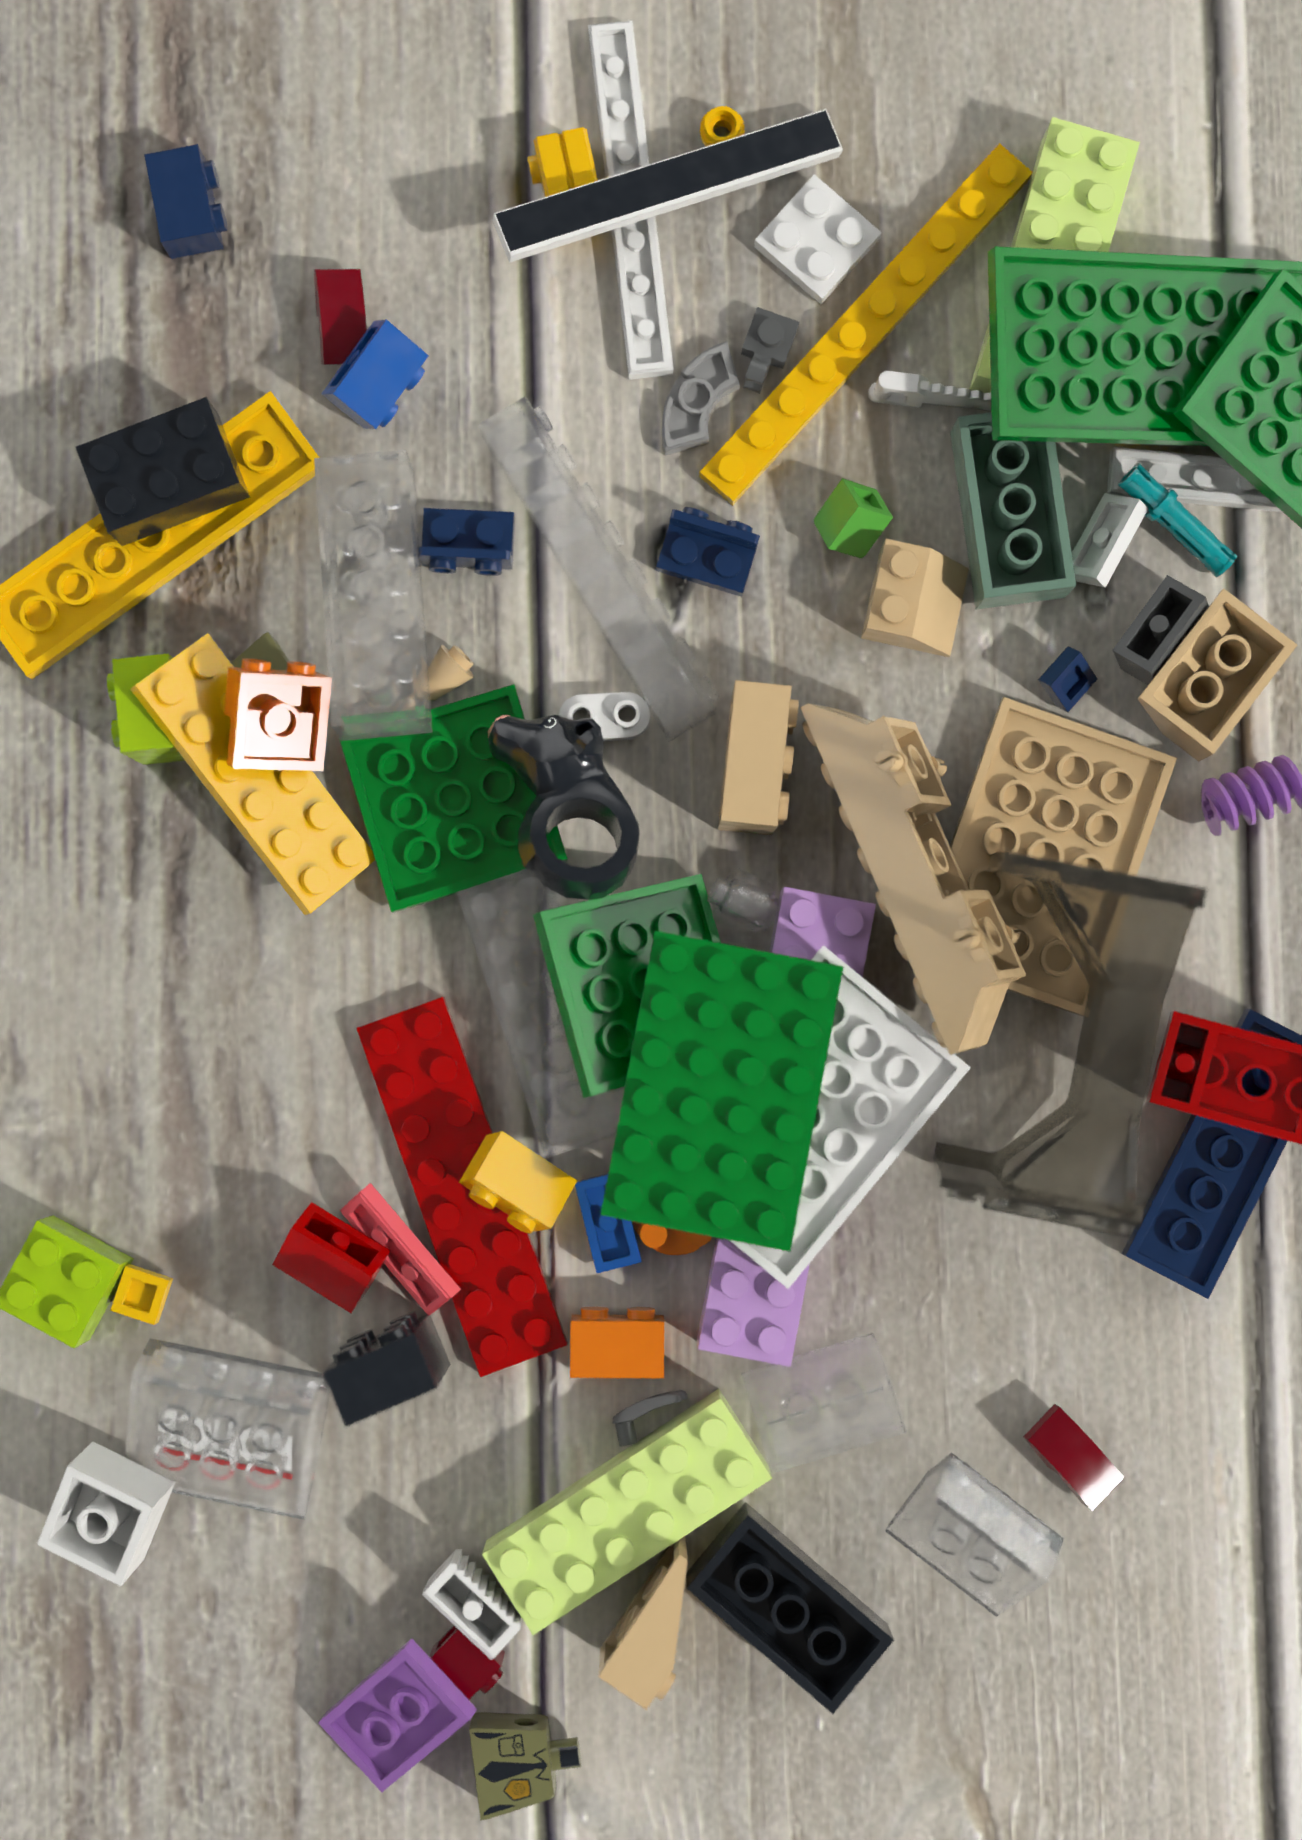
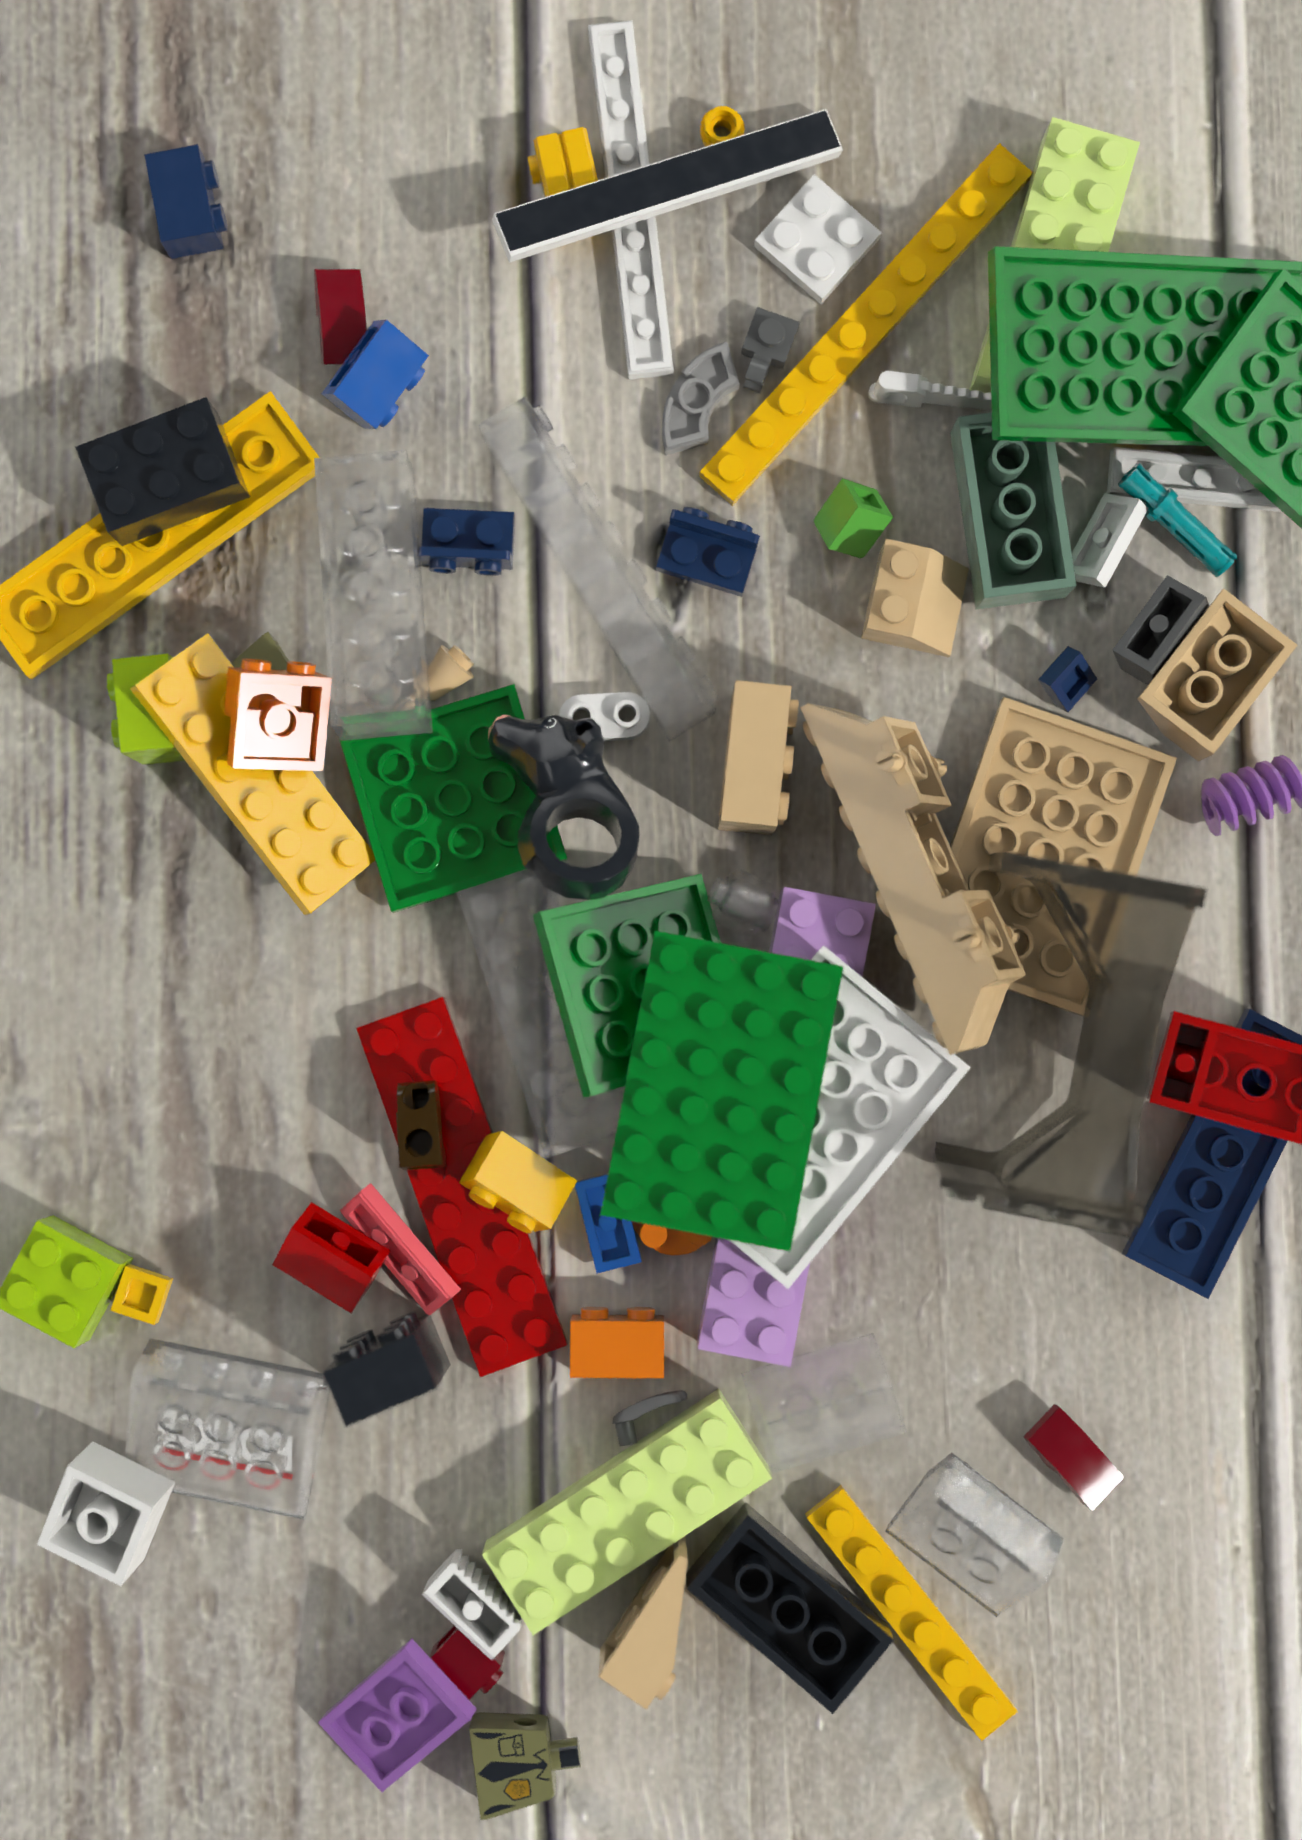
none -> dark brown leg [396,1080,447,1171]
none -> yellow plate [805,1485,1018,1741]

